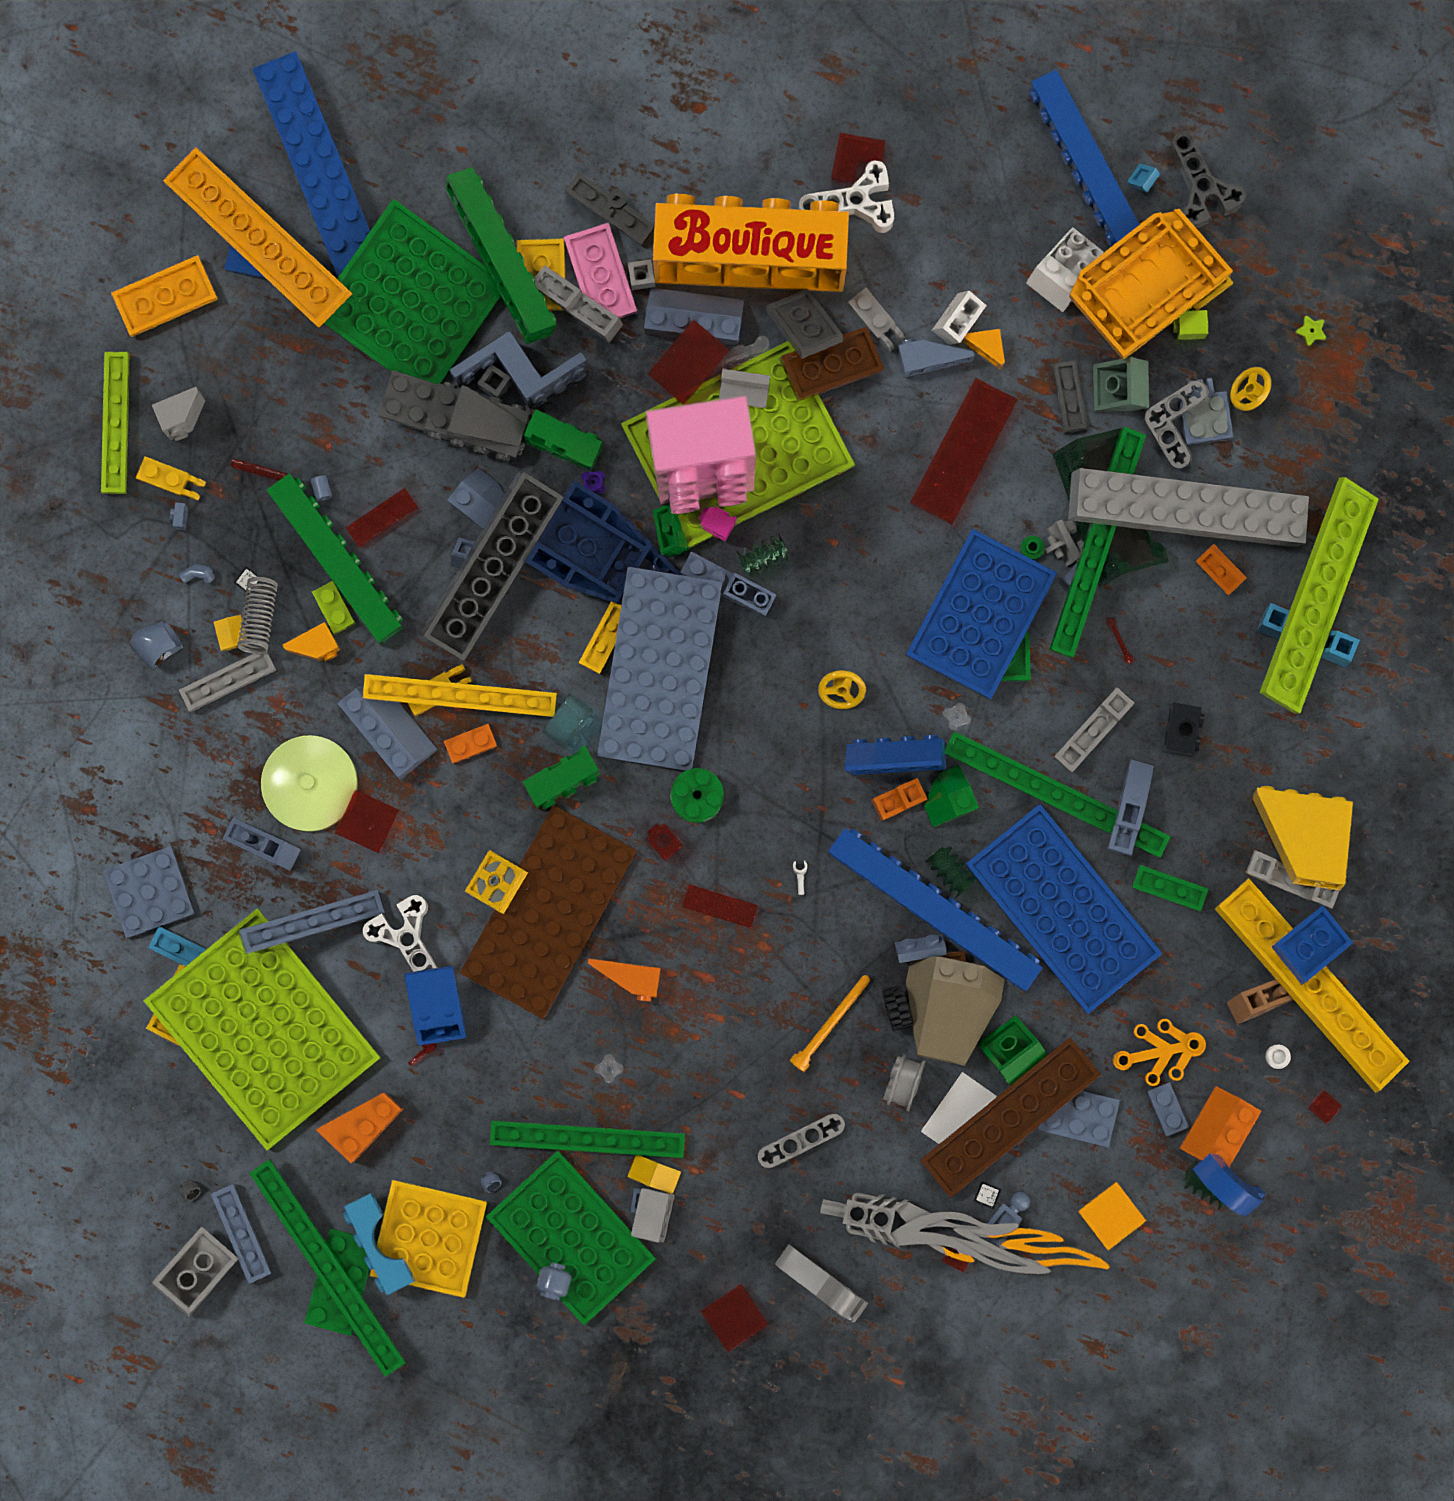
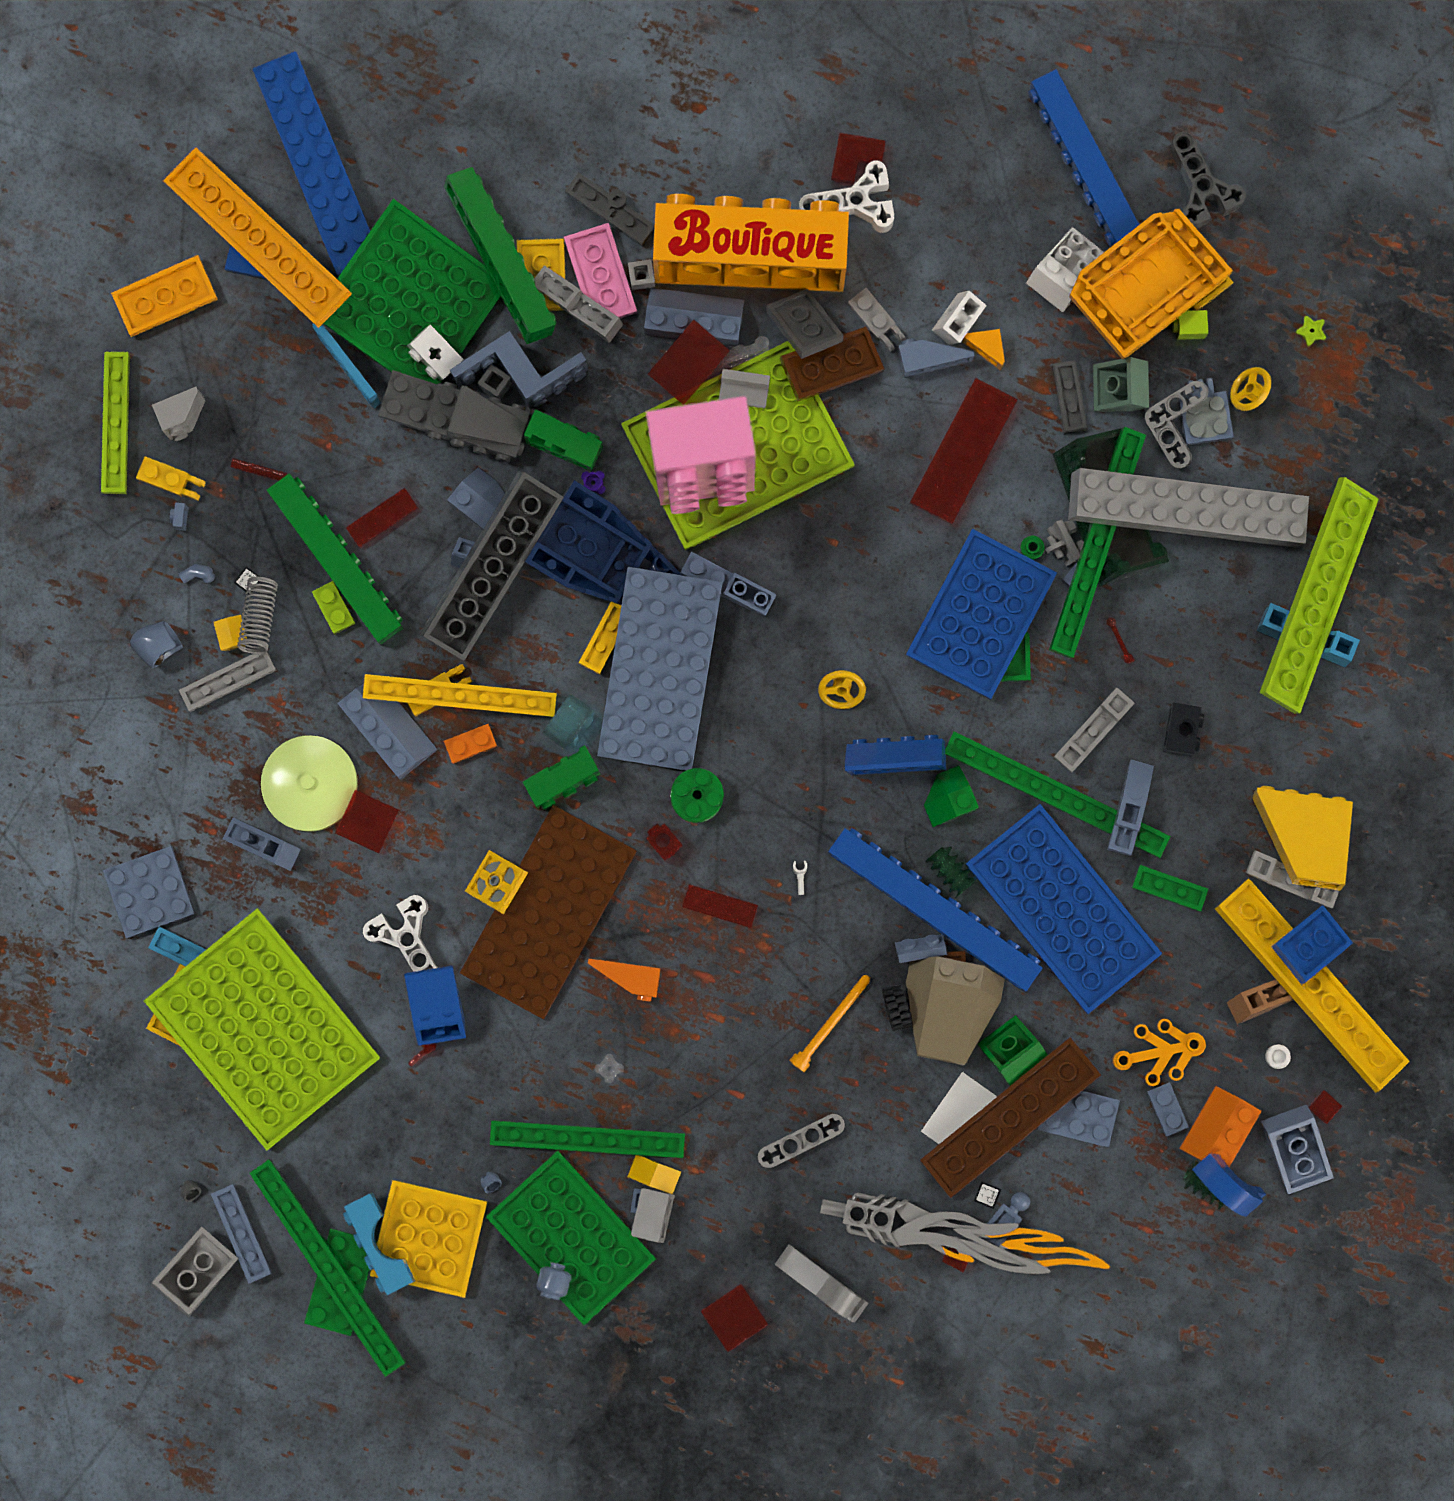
sand blue plate [238,890,385,954] -> none
light orange slope [283,622,341,662] -> none
sand blue hinge [310,475,332,501] -> none
orange wedge [316,1093,404,1163] -> none
green slope [652,503,689,557] -> none
dark pink window [699,506,737,542] -> none
clear green piece [736,533,789,577] -> none
orange slope [871,778,928,821] -> none
light grey wheel [883,1054,925,1112] -> none
clear plate [943,703,971,730] -> none
light orange tile [1078,1182,1146,1250] -> none
dark azure plate [1127,163,1160,192] -> none
orange plate [1196,544,1247,596] -> none
none -> dark azure tile [312,323,381,408]
none -> white brick [407,325,464,380]
none -> sand blue slope [1261,1104,1334,1194]

